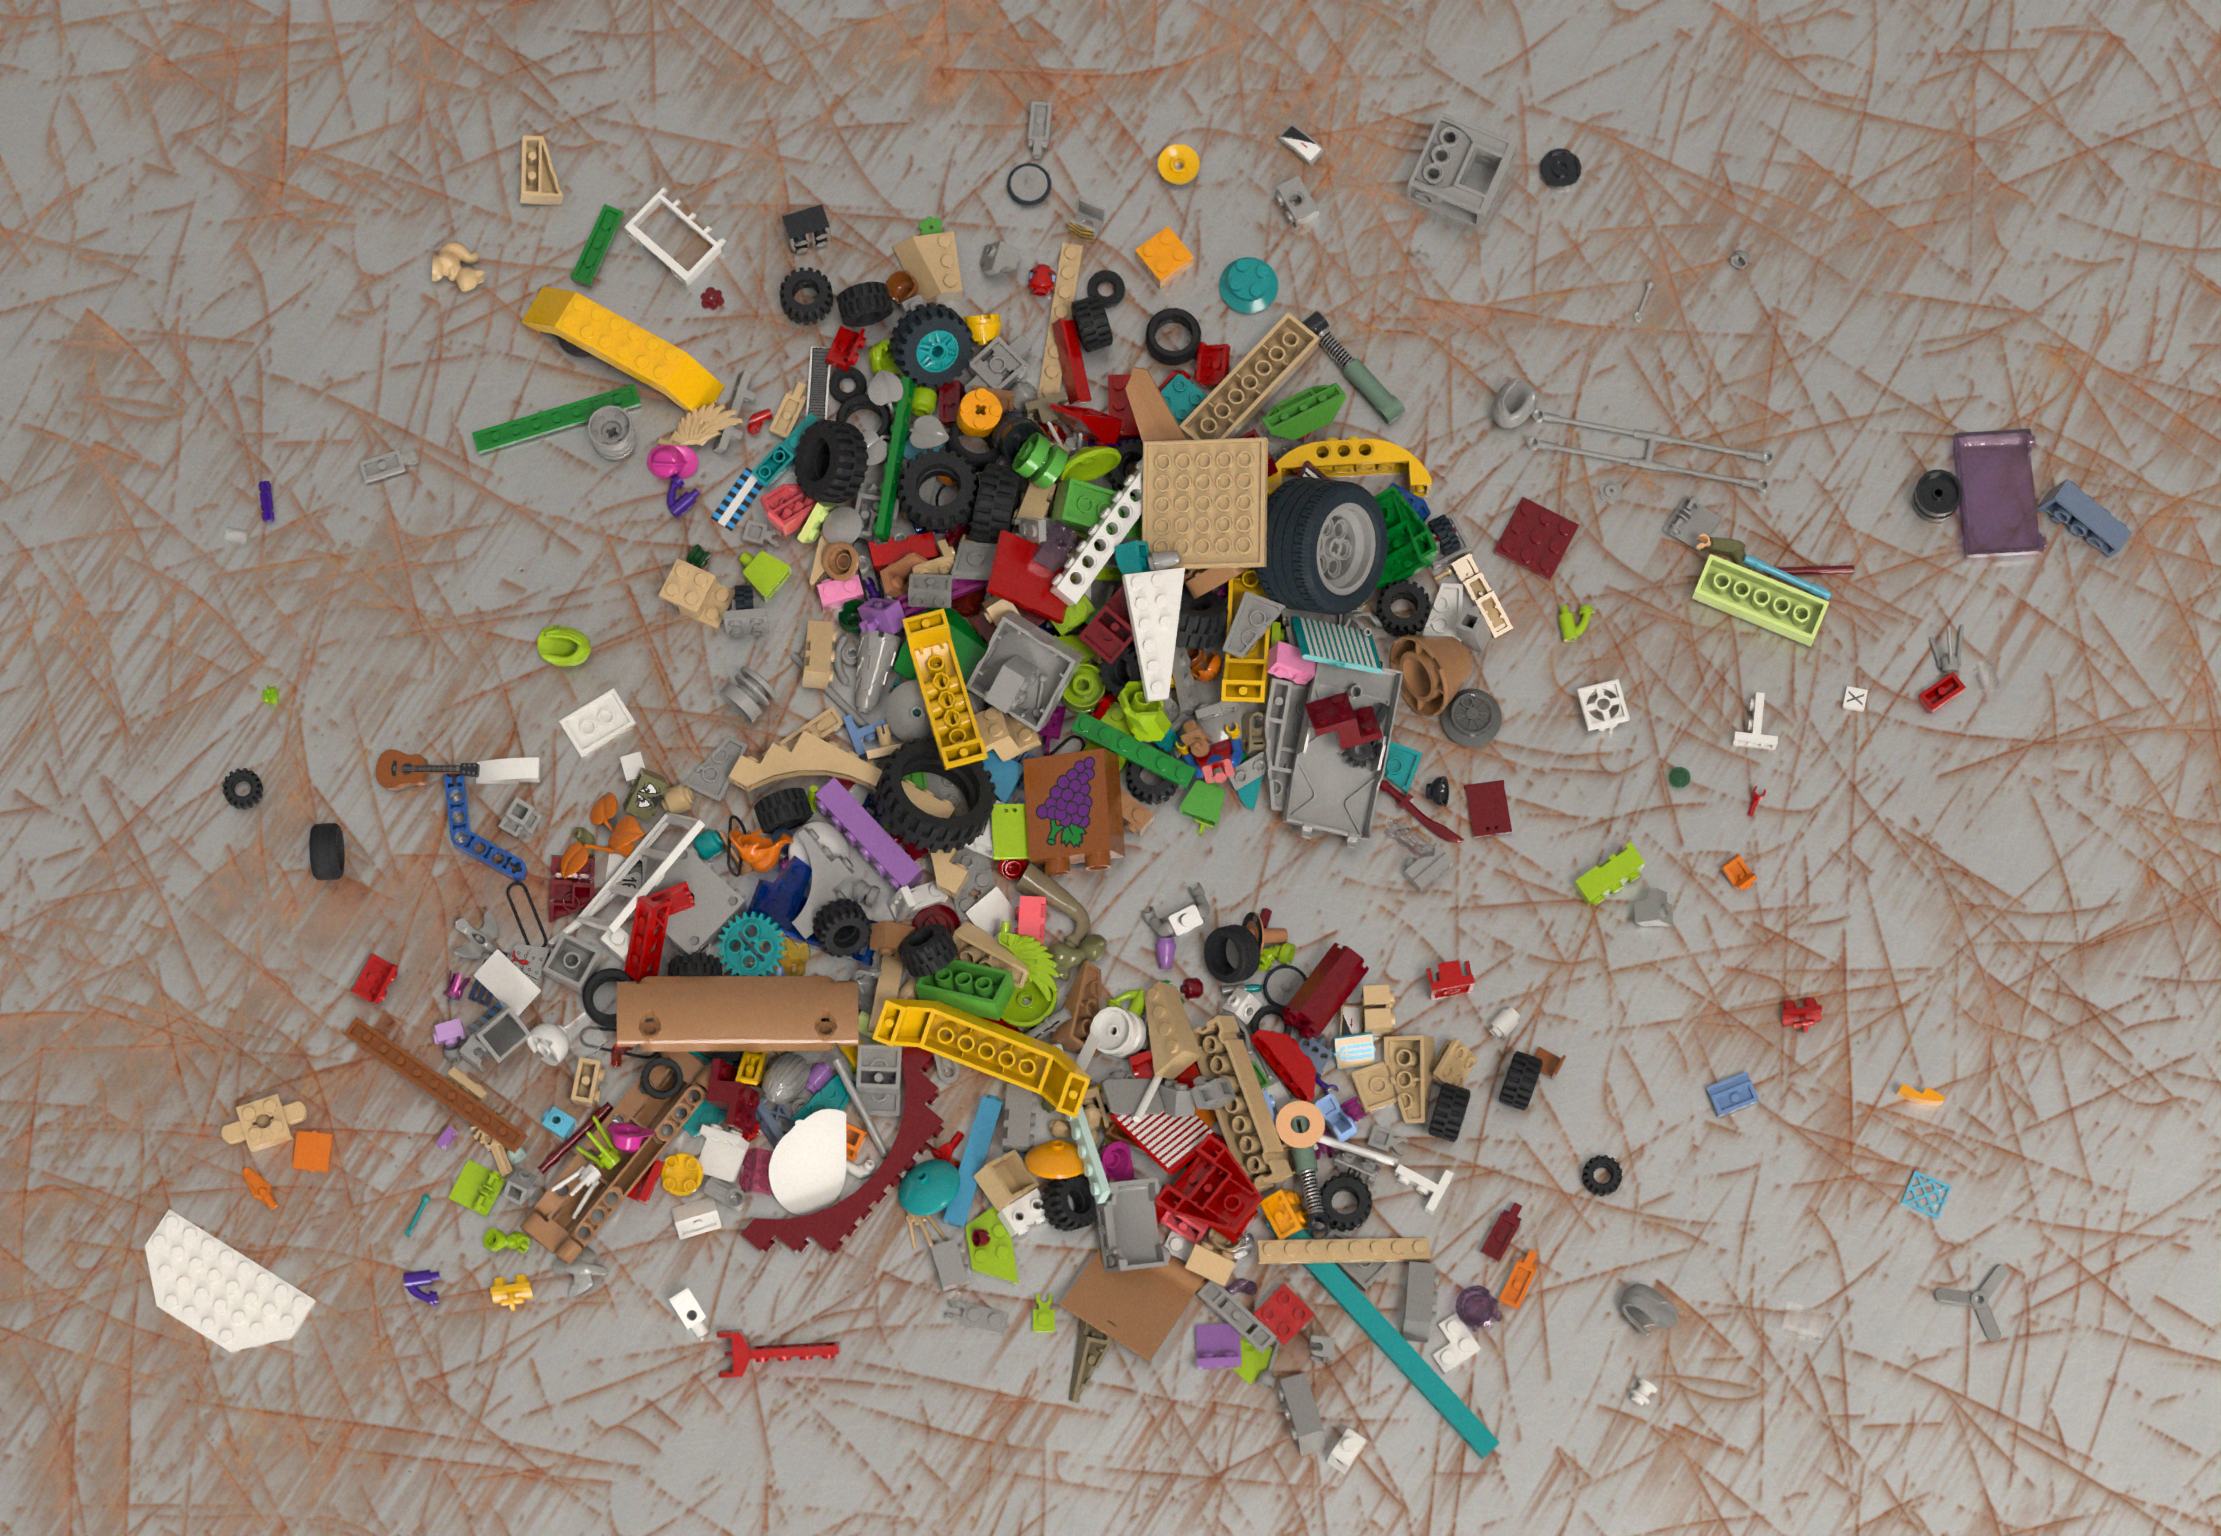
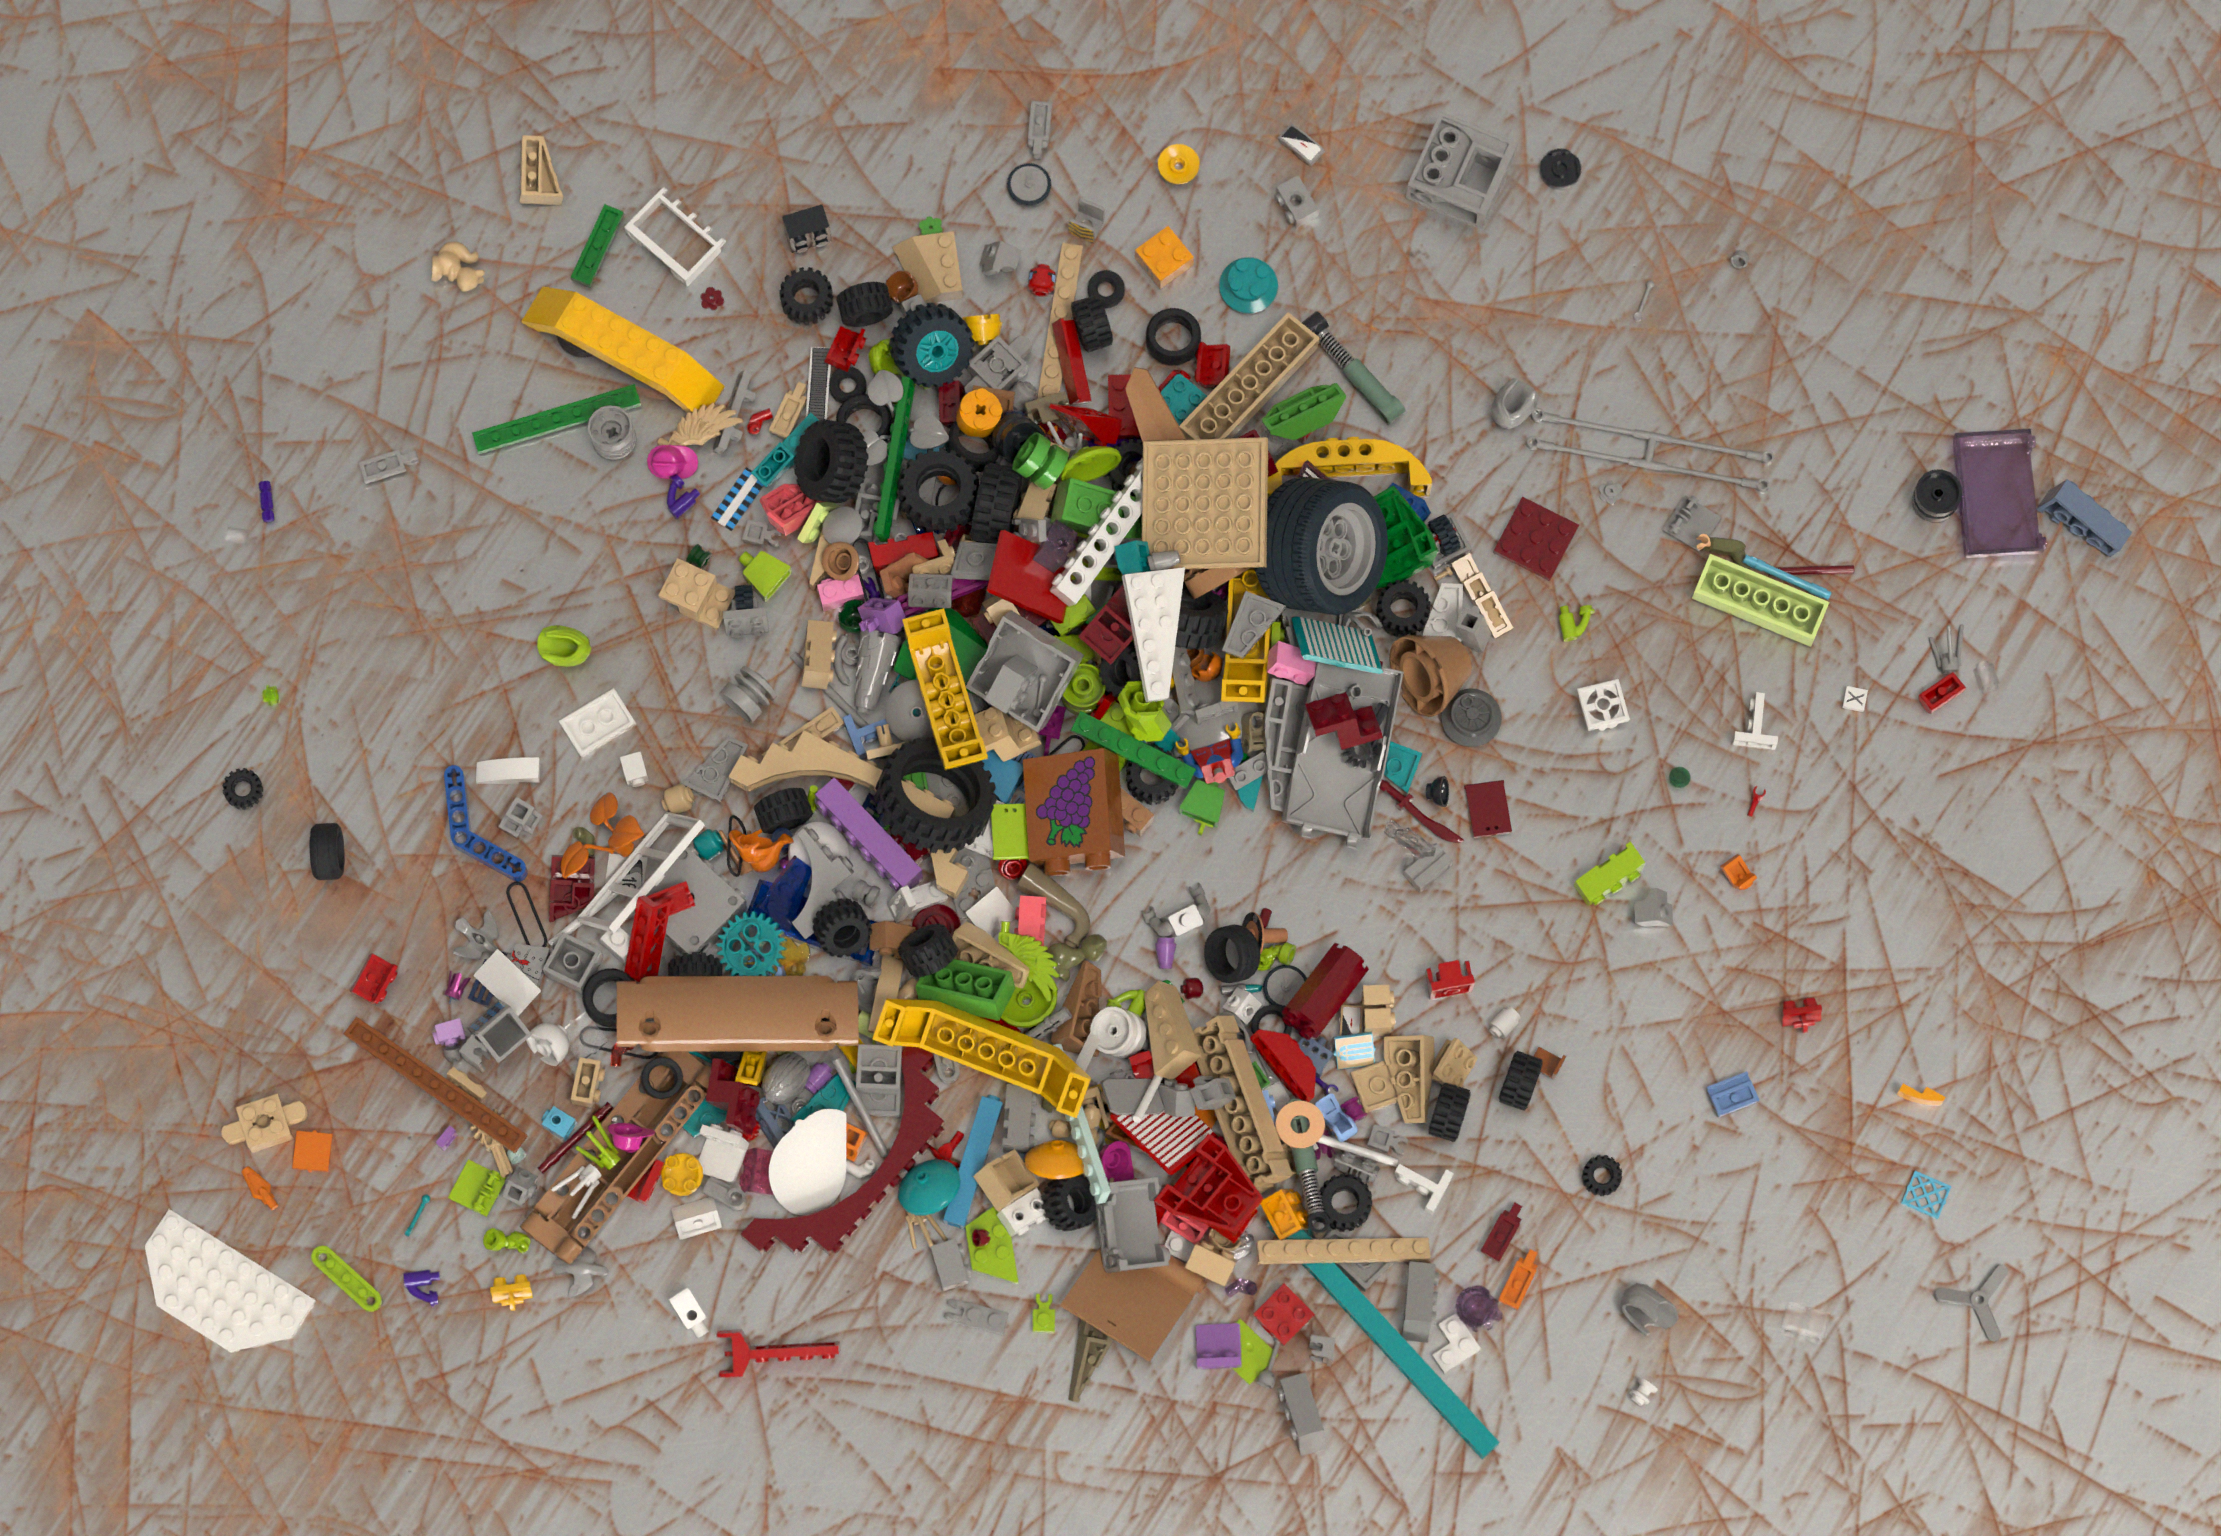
dark orange piece [376,749,480,791] -> none
olive brick [623,767,668,821] -> none
lime head [911,385,937,417] -> none
medium nougat hips [1181,720,1214,758] -> none
light grey hinge [1197,1280,1277,1354] -> none
white torso [1326,1427,1368,1475] -> none
none -> lime plate [311,1246,382,1312]

